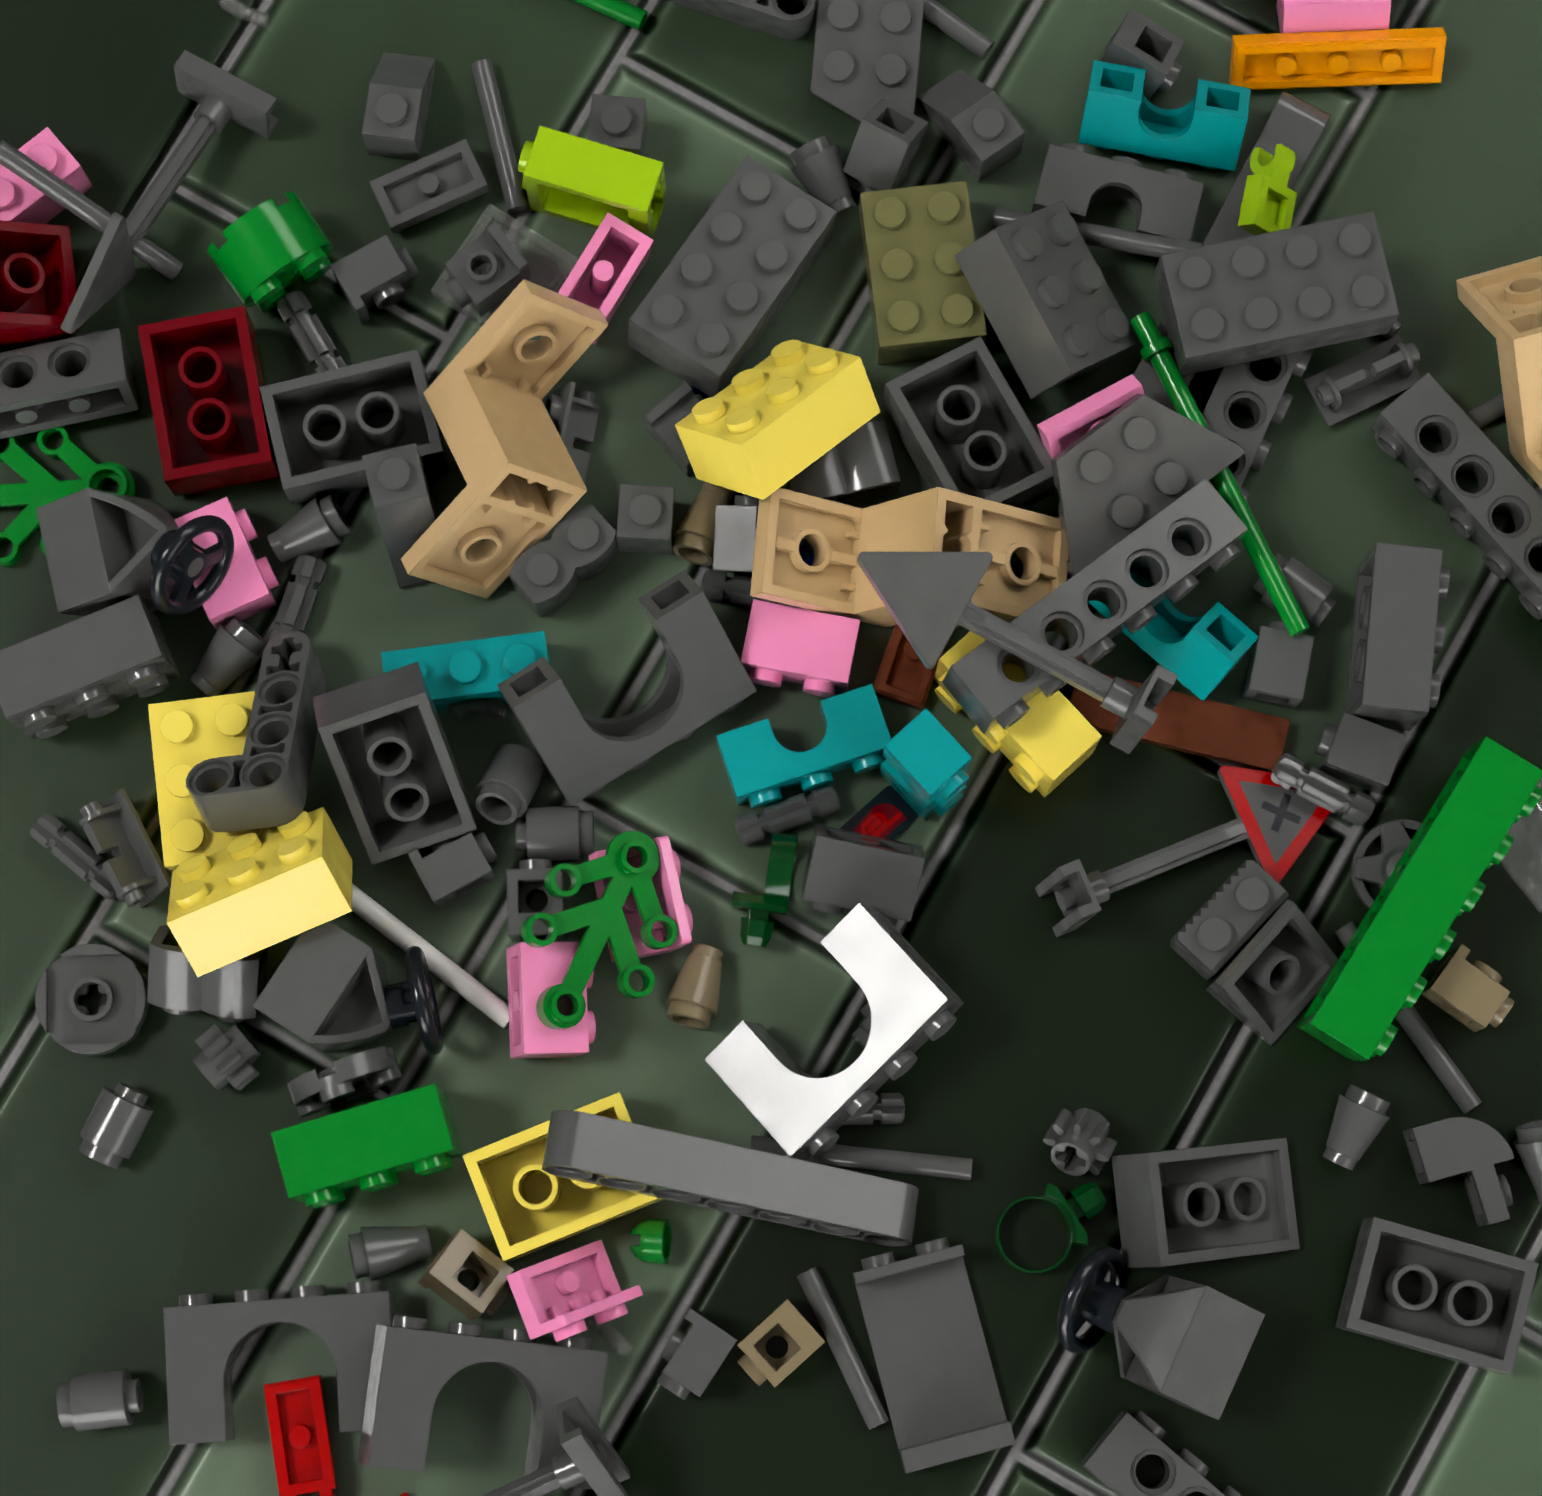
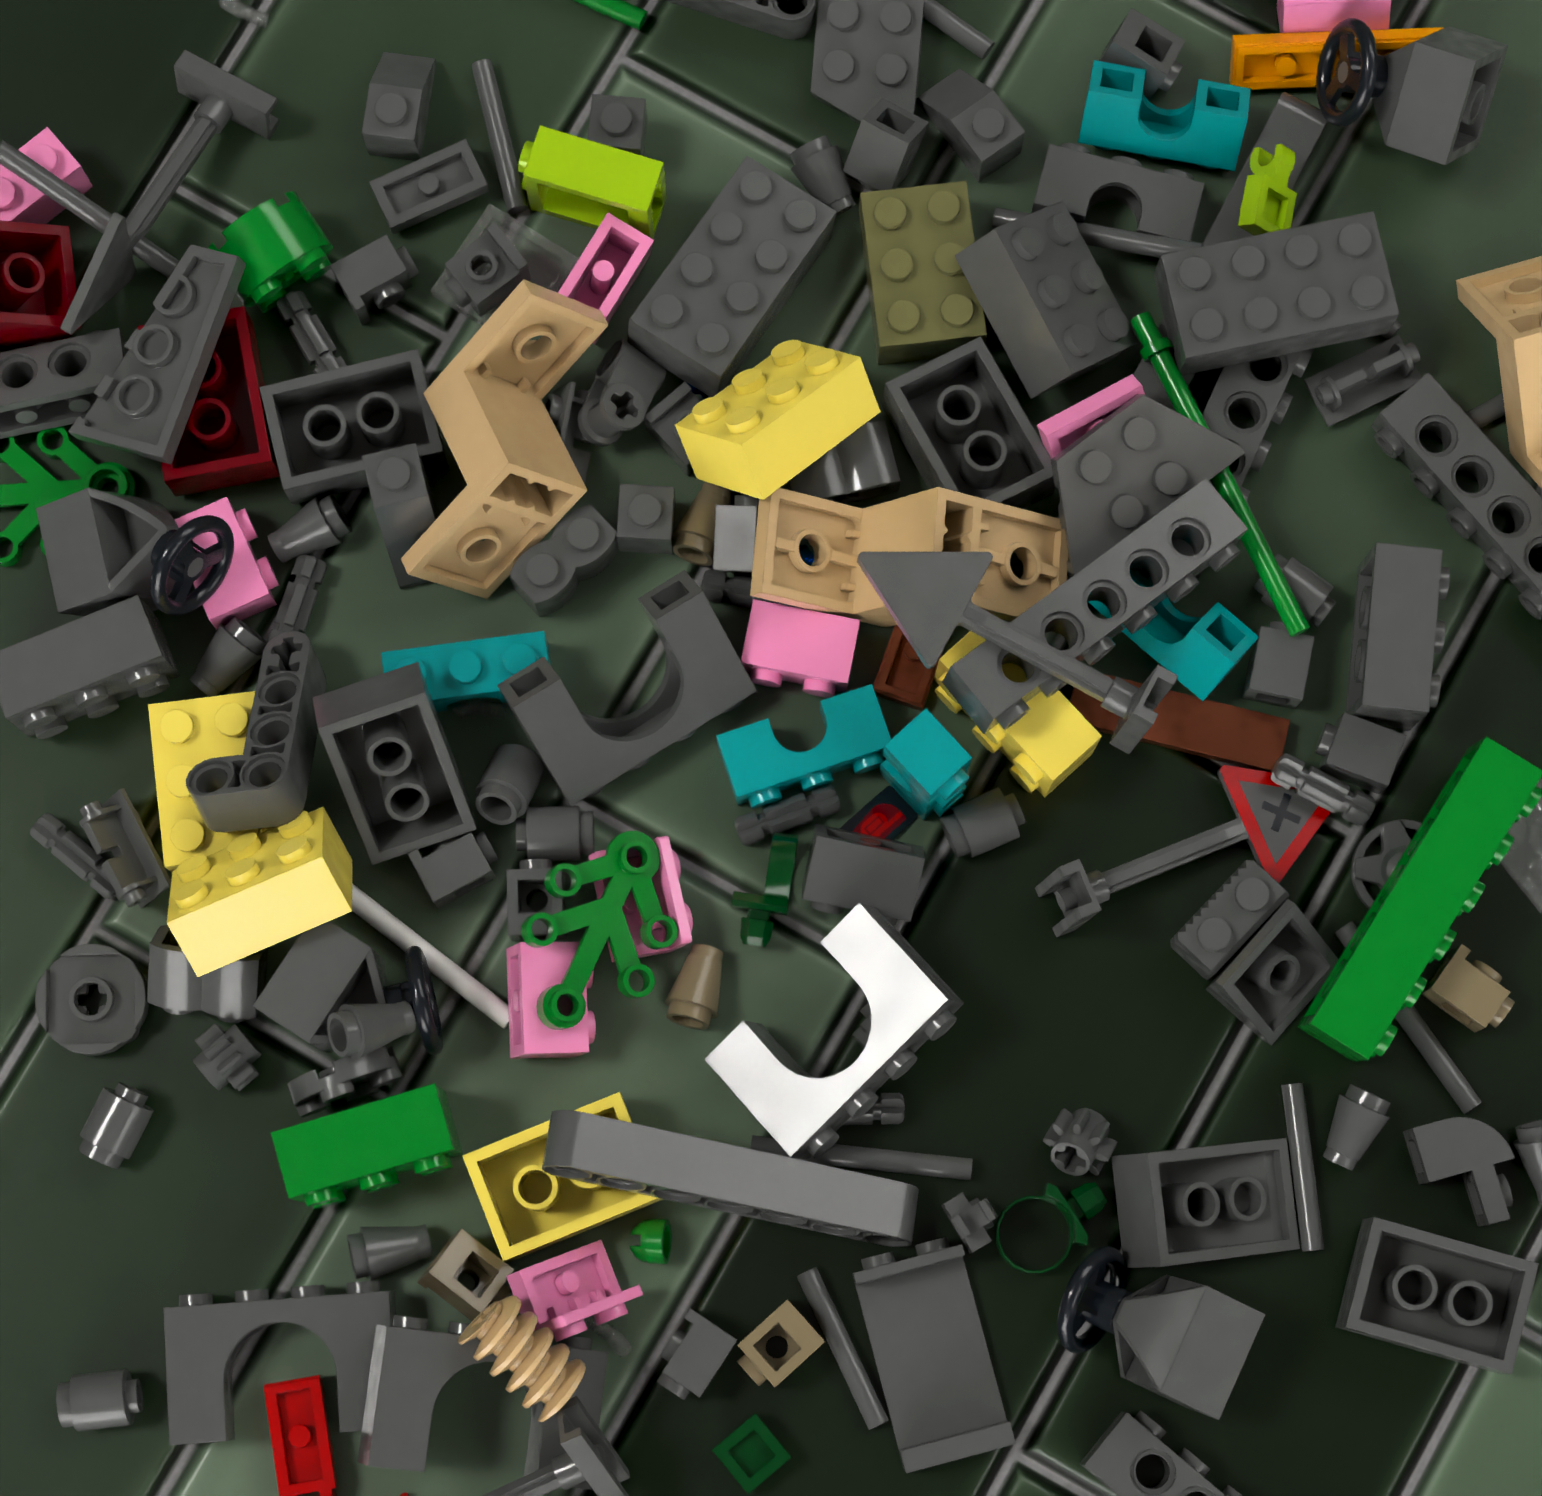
none -> dark grey wing [68,244,246,464]
none -> dark grey cone [327,1001,416,1059]
none -> tan piece [458,1295,586,1422]
none -> dark grey piece [577,339,666,447]
none -> dark green plate [712,1413,791,1494]
none -> dark grey brick [940,787,1026,859]
none -> dark grey plate [941,1192,998,1254]
none -> dark grey bar [1281,1083,1324,1252]
none -> dark grey piece [1316,18,1508,165]

